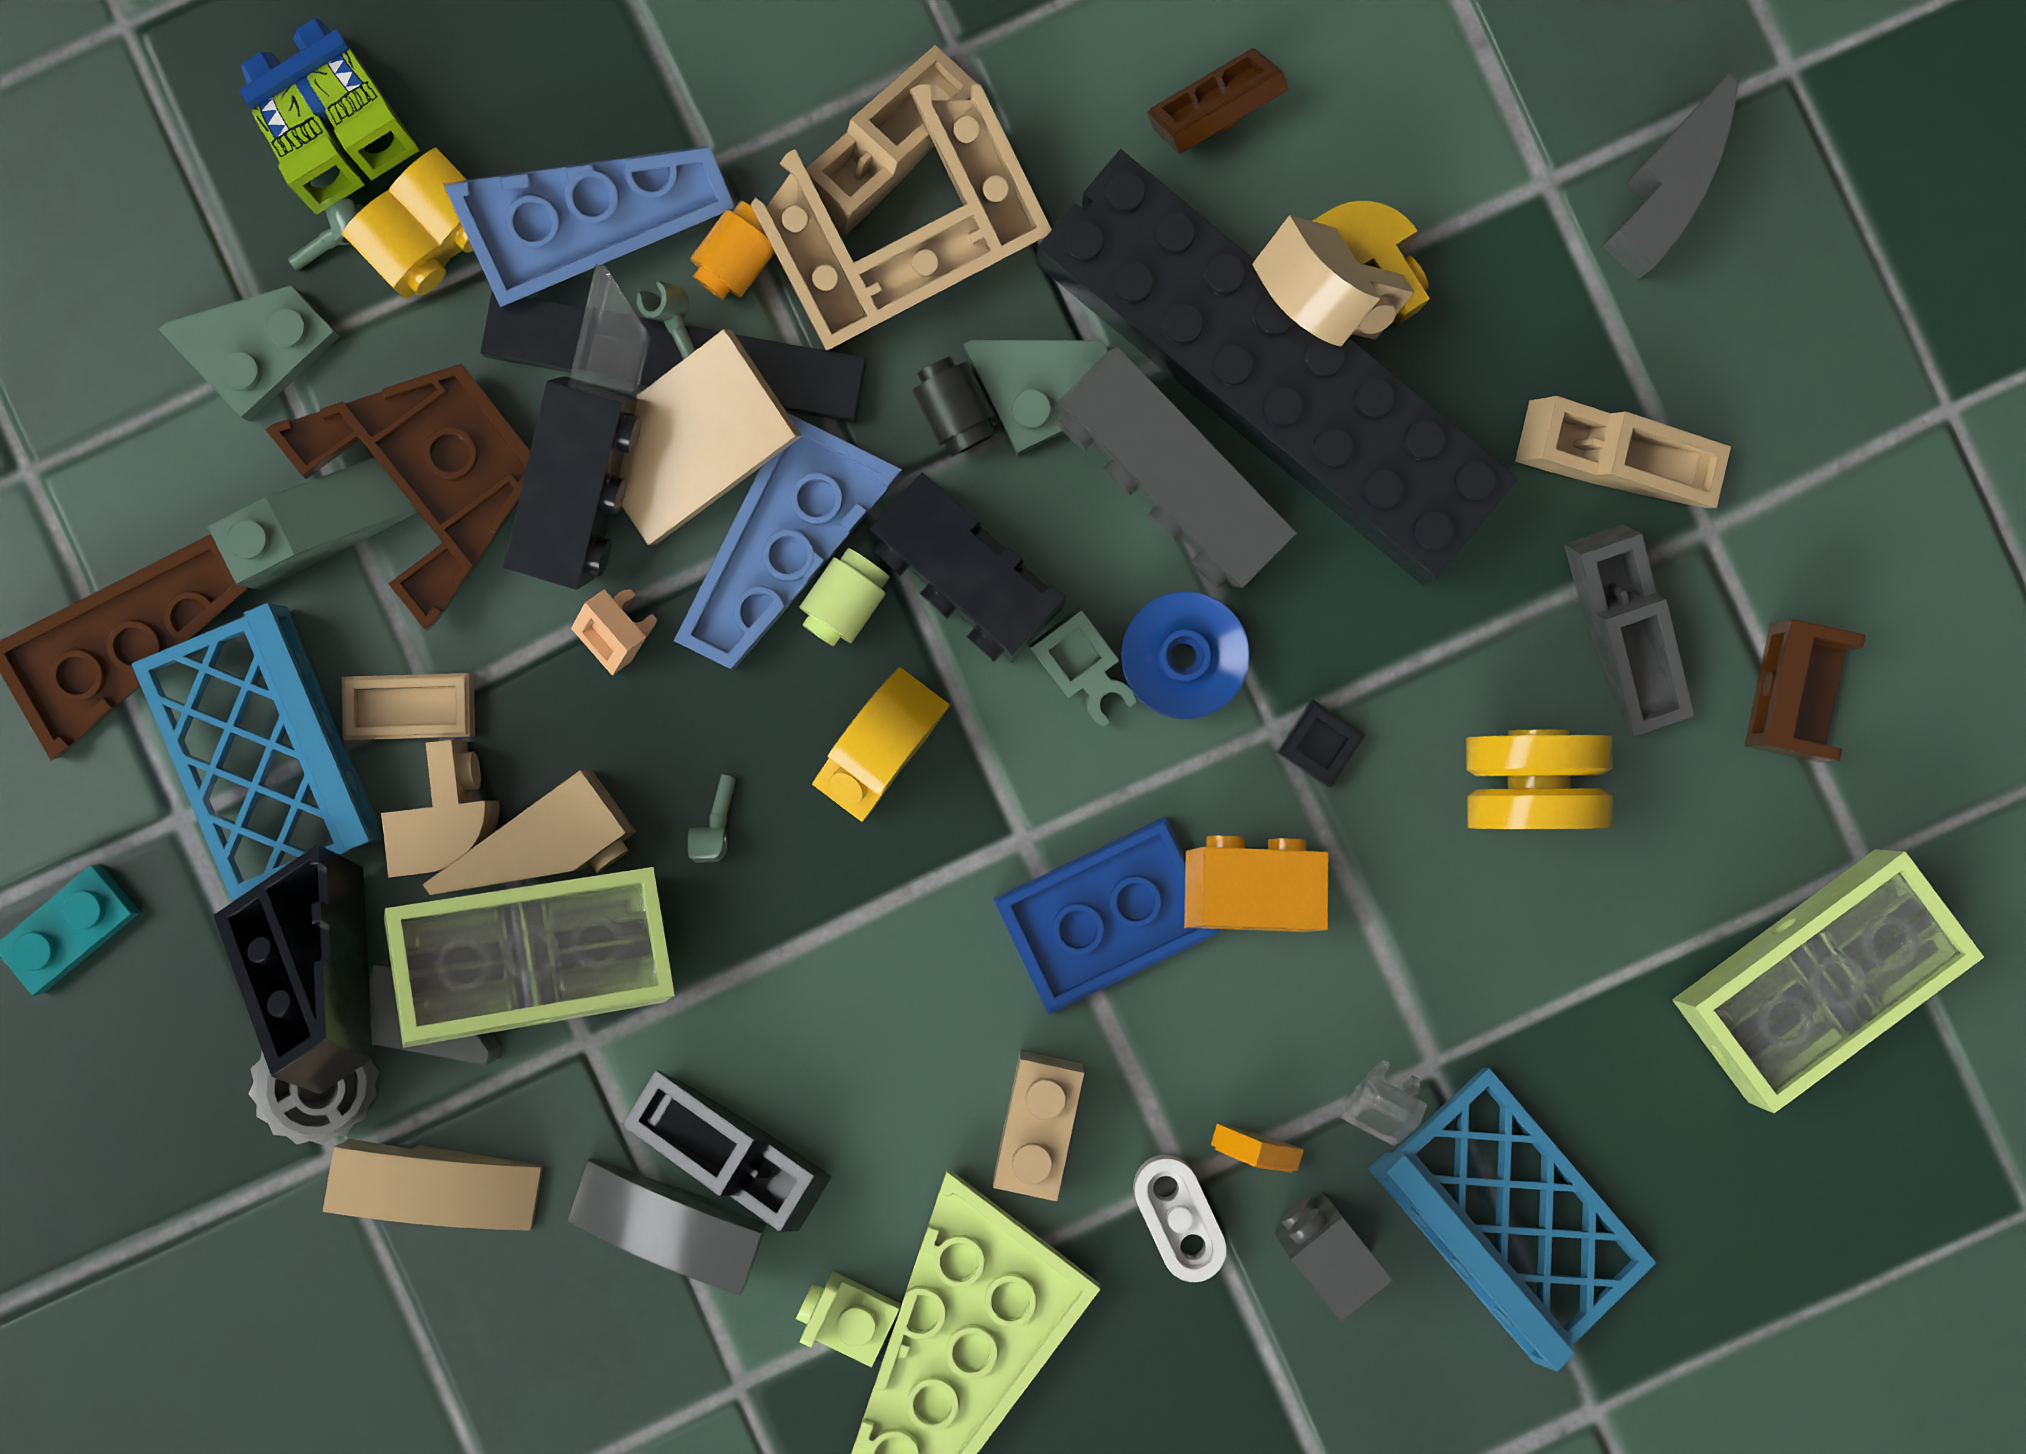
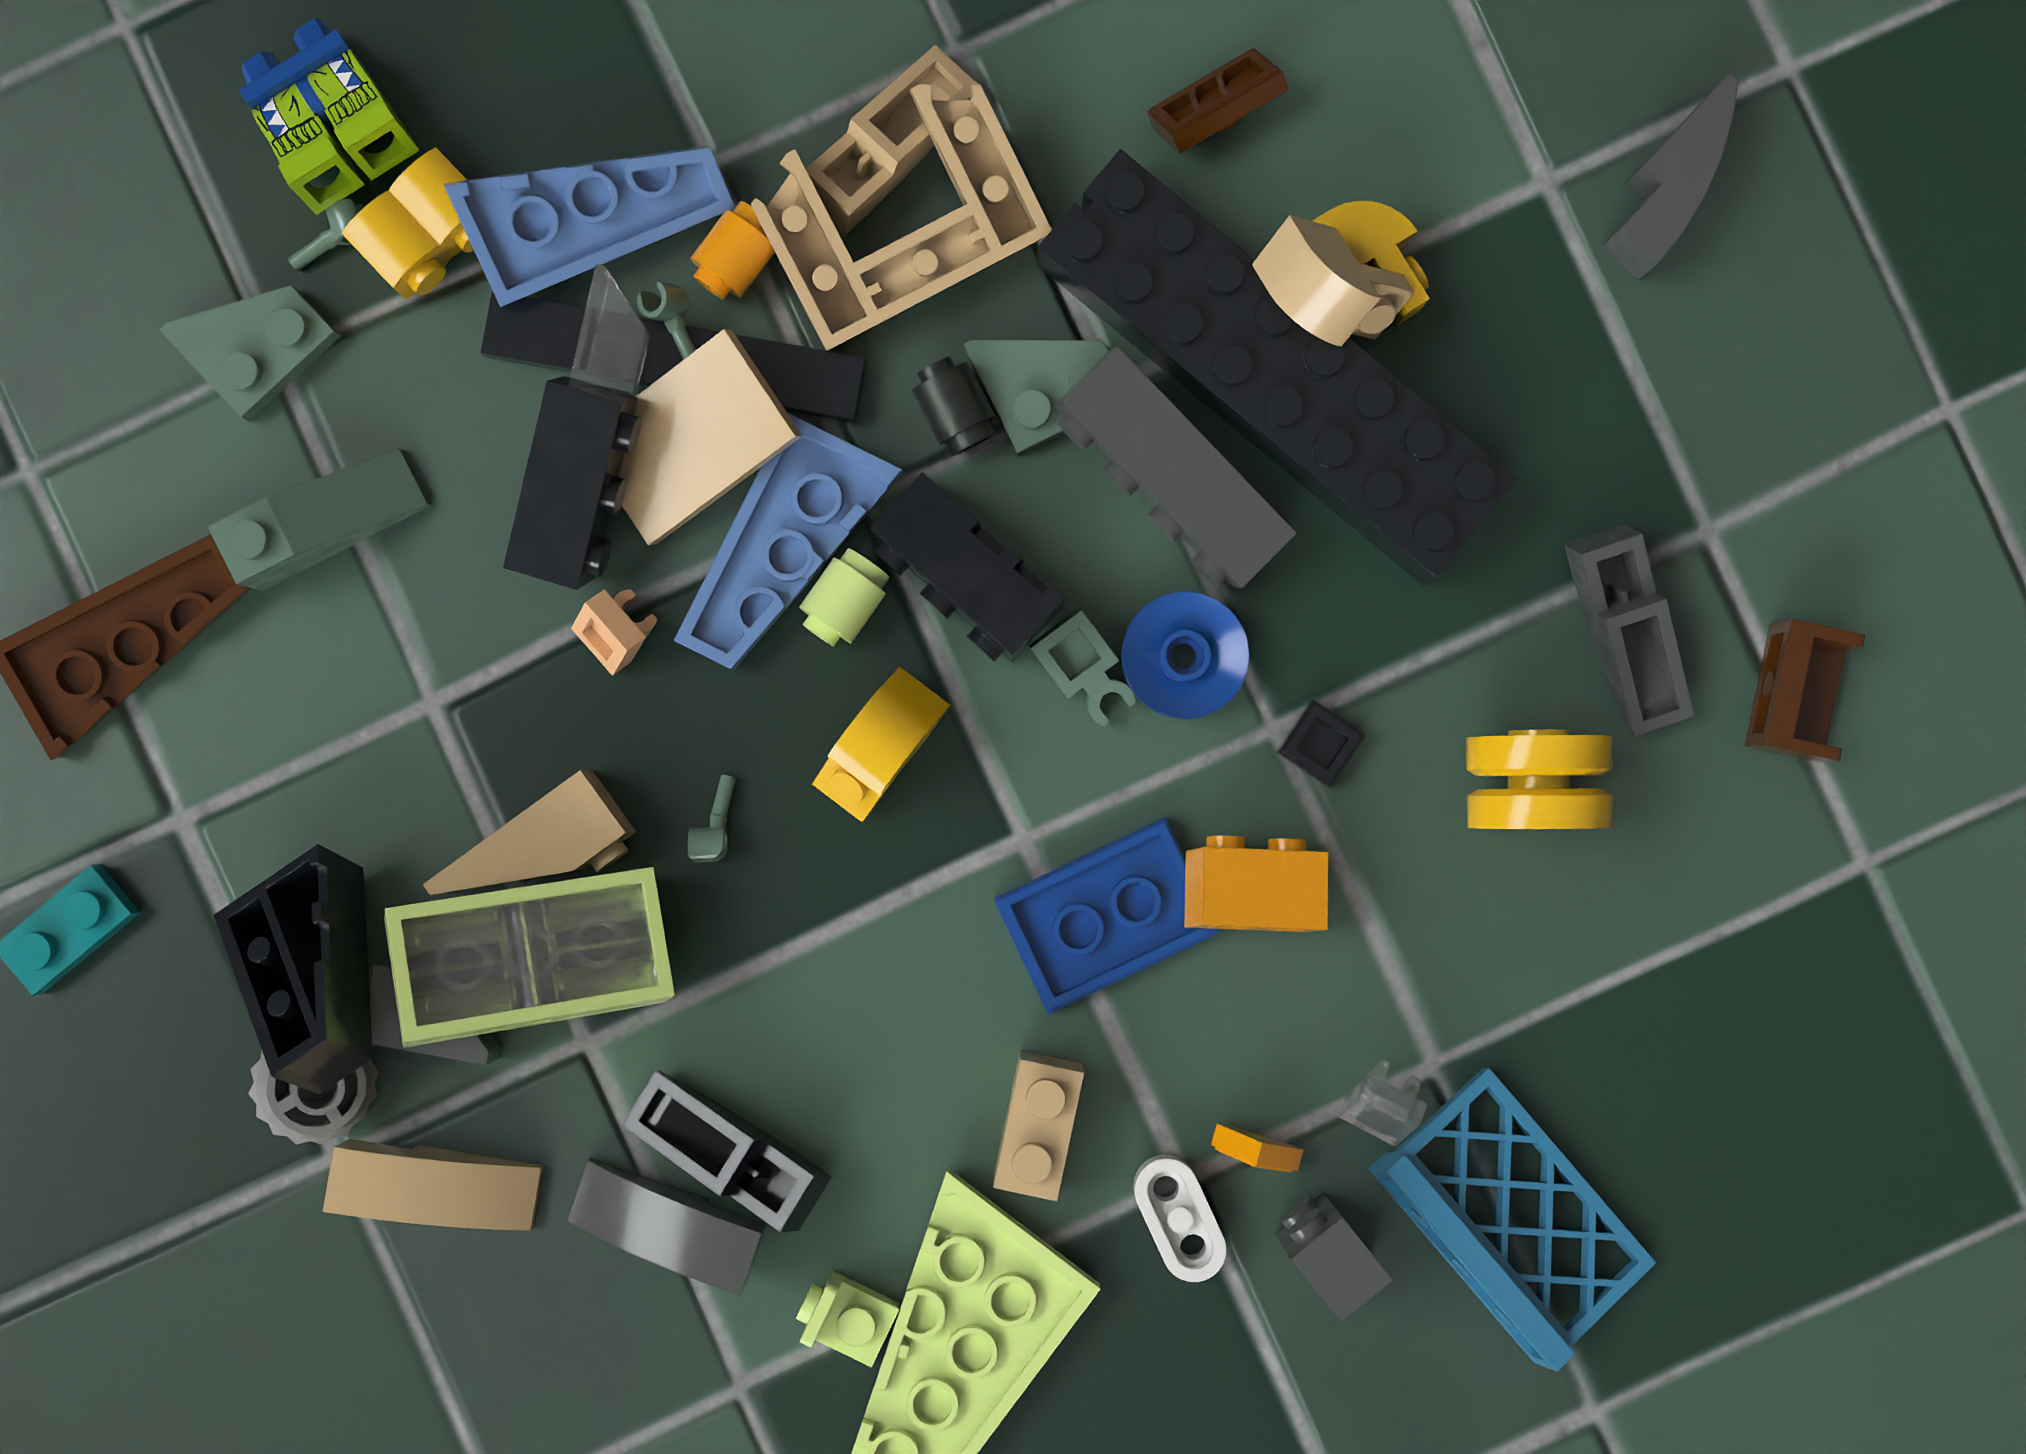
dark azure fence [131,603,384,900] -> none
reddish brown wing [265,364,530,631] -> none
tan tile [342,673,475,741] -> none
tan brick [381,740,500,878] -> none
tan slope [1515,396,1731,508] -> none
brick [1672,849,1984,1113] -> none

